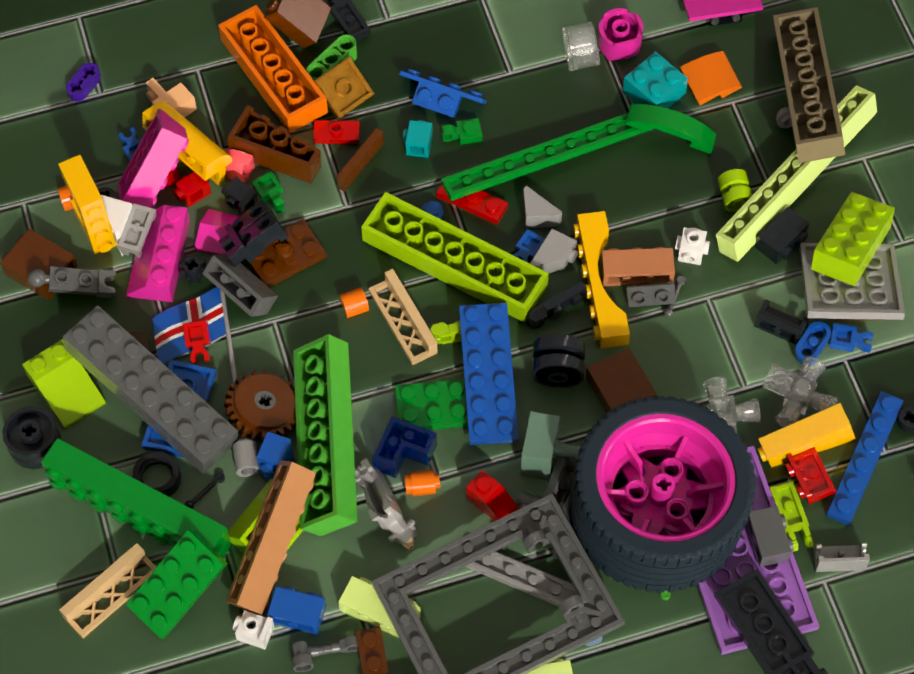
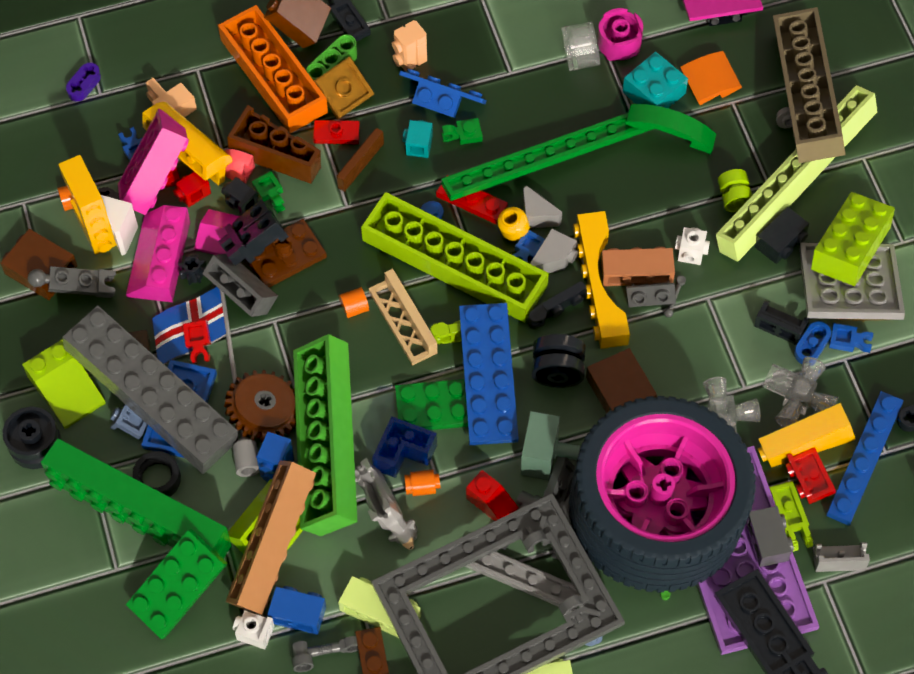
tan fence [59,543,157,638] -> none
light grey hinge [117,203,156,258] -> none
black hinge [185,472,225,509] -> none
none -> sand blue bracket [110,404,148,439]
none -> light nougat brick [392,20,427,71]
none -> yellow head [497,207,530,241]

